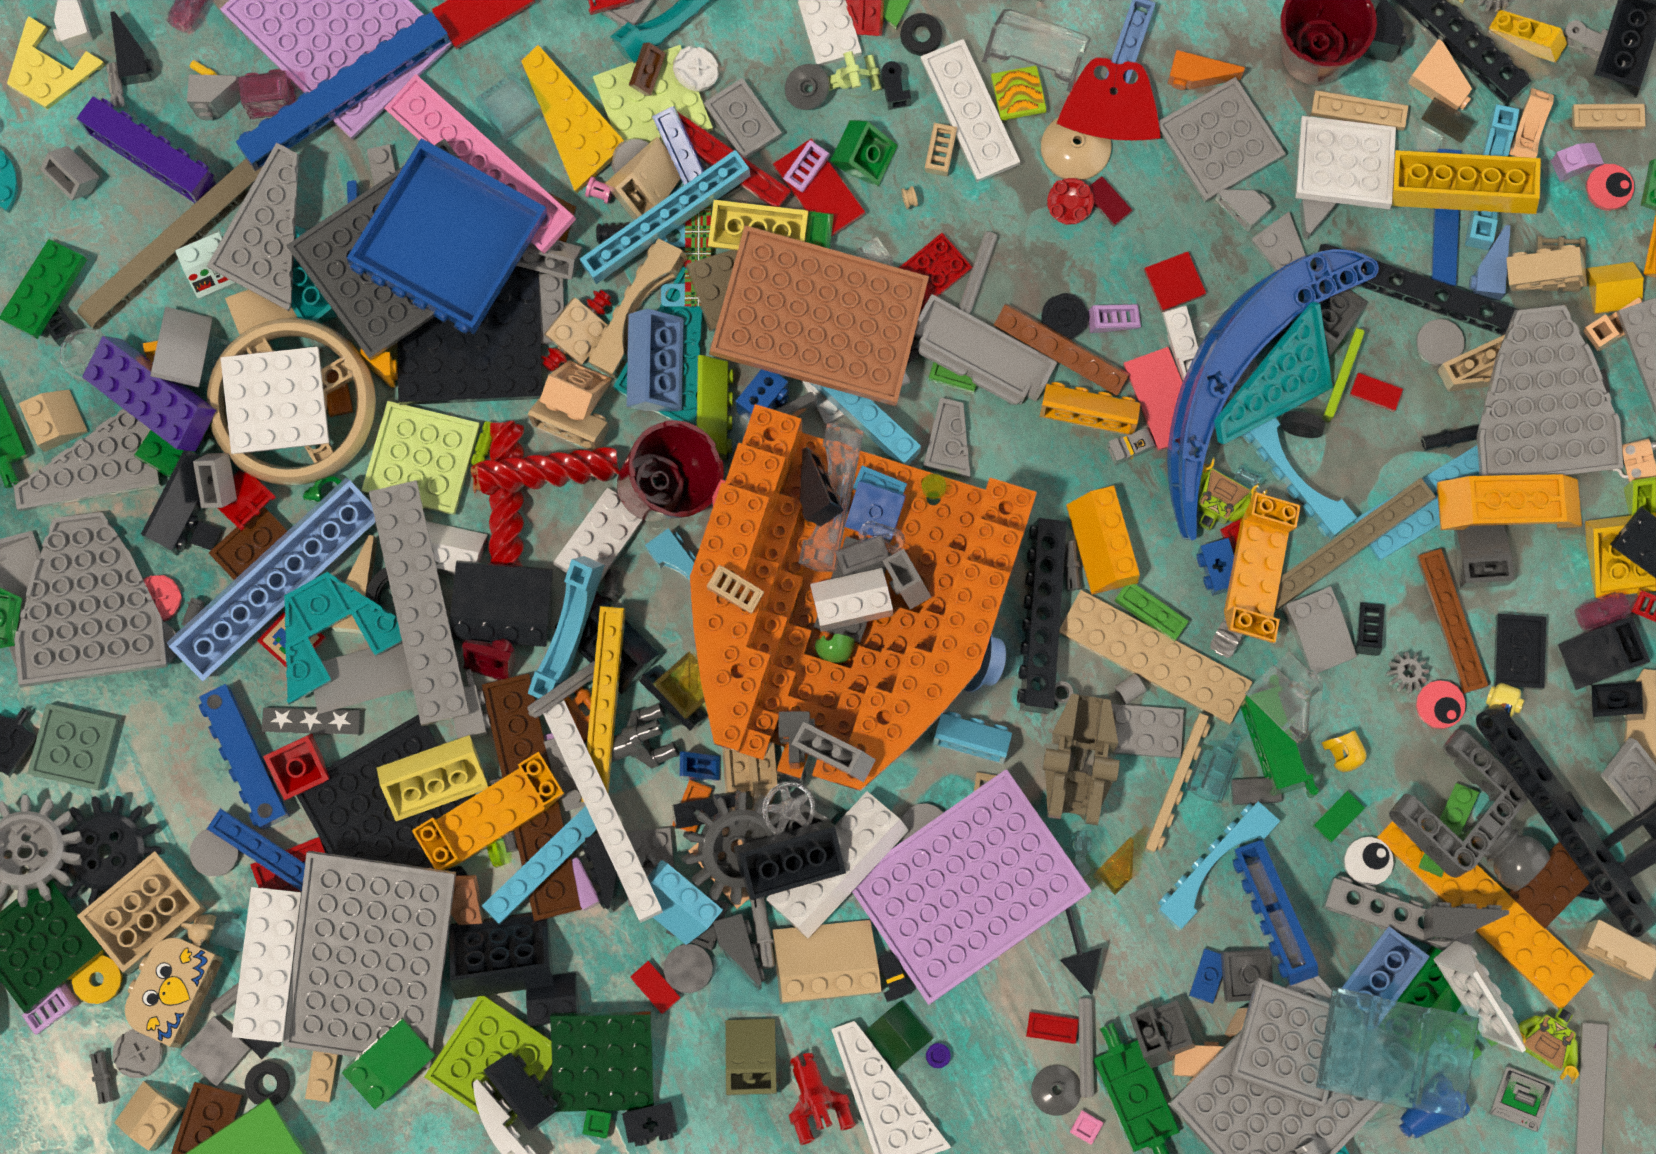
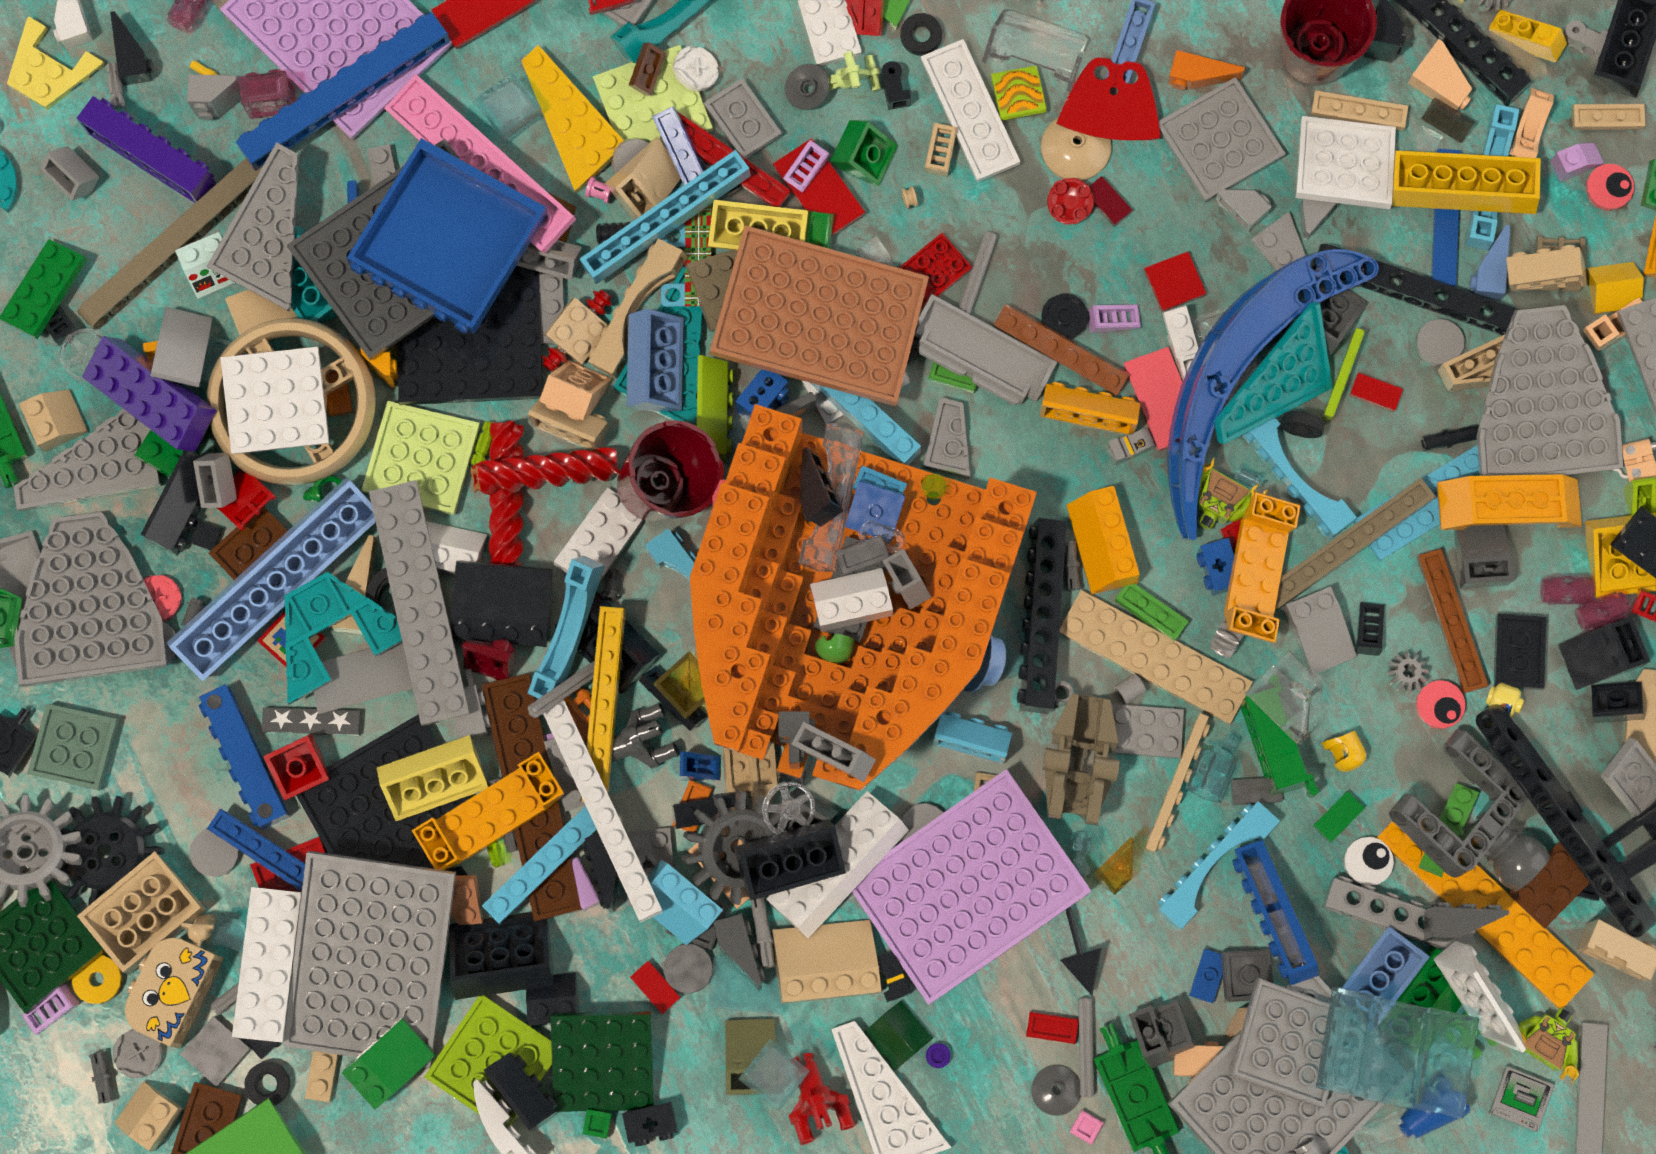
tan slope [707,565,764,614] -> none
none -> clear piece [739,1039,810,1111]
none -> clear pink piece [1540,575,1594,605]

